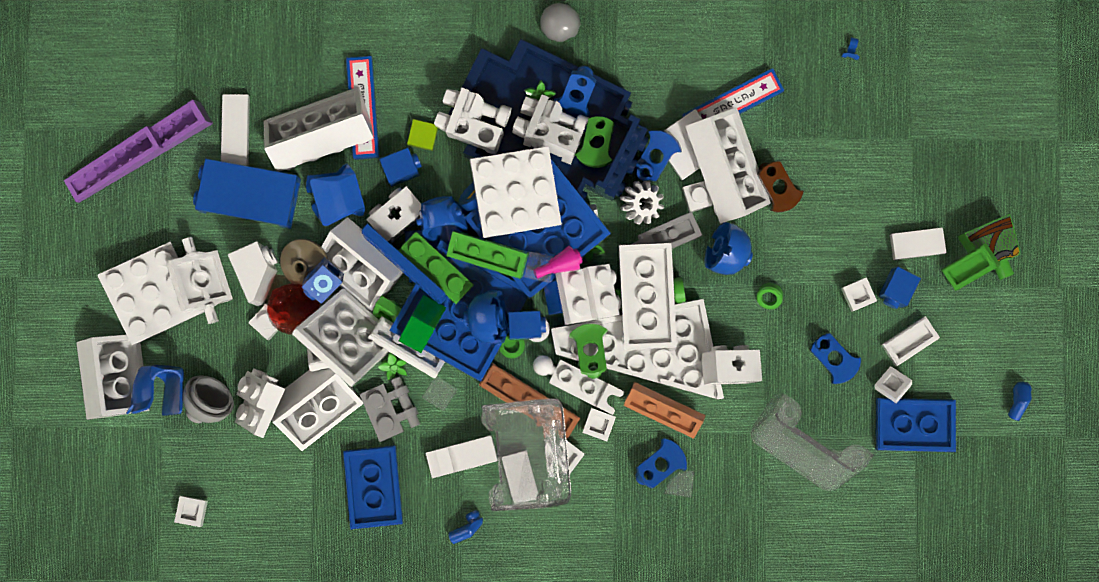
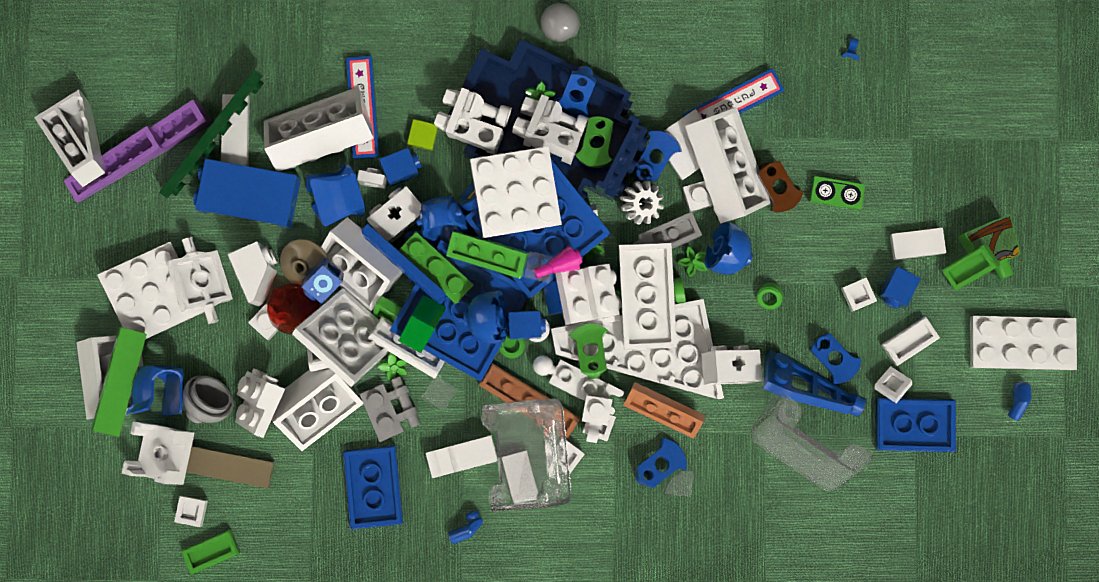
none -> white wedge [34,90,105,187]
none -> bright green tile [91,327,147,437]
none -> white panel [122,421,194,485]
none -> dark green plate [159,69,264,199]
none -> bright green tile [181,529,241,575]
none -> dark tan tile [186,446,275,488]
none -> white plate [357,168,387,190]
none -> white plate [582,395,612,443]
none -> bright green plant [677,247,707,278]
none -> blue plate [763,349,866,417]
none -> tile [809,176,865,211]
none -> white plate [970,316,1077,370]

